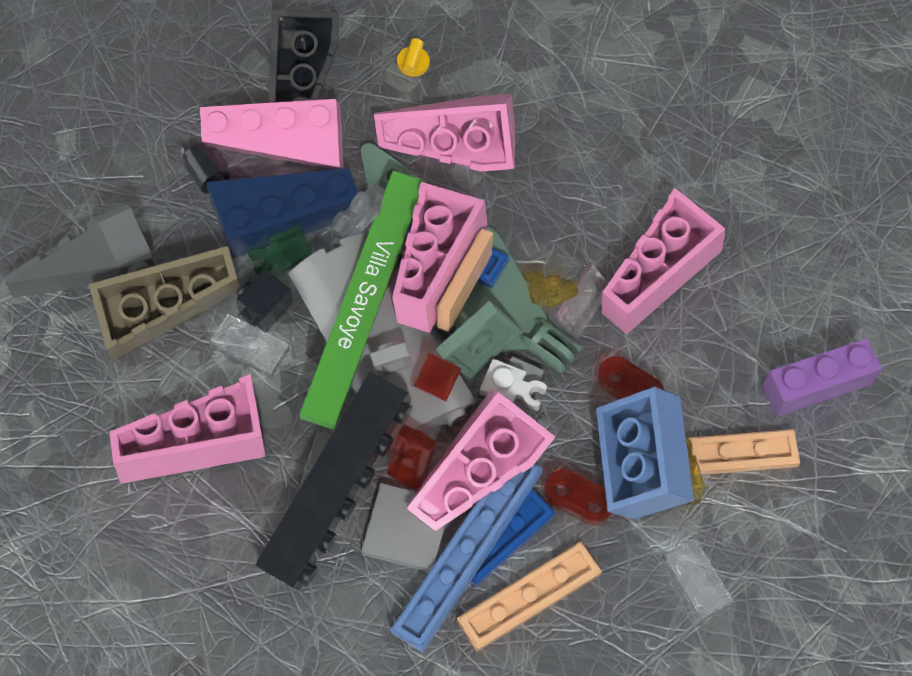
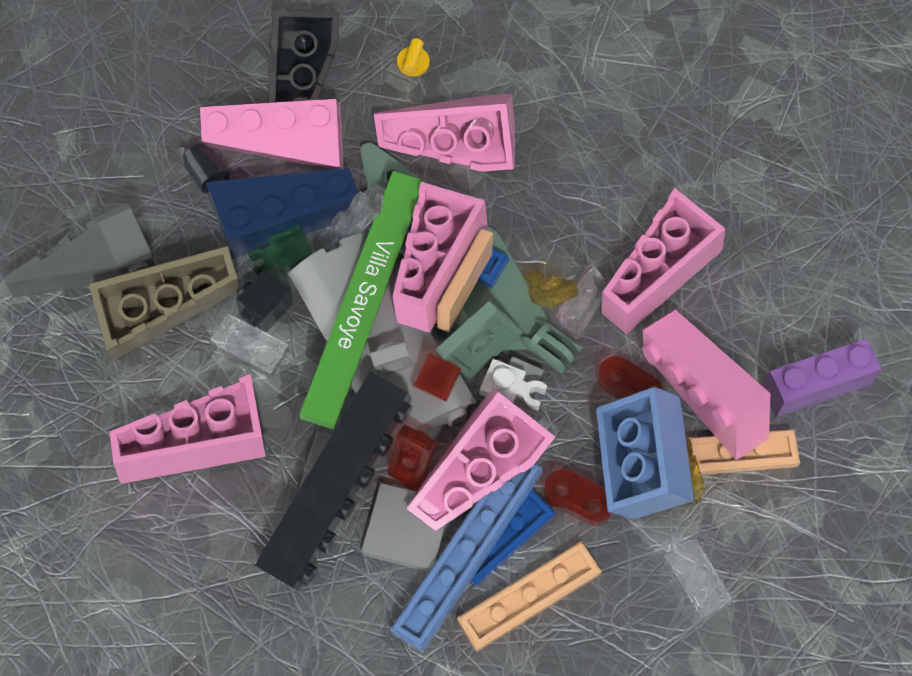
none -> bright pink wedge [642,310,771,460]

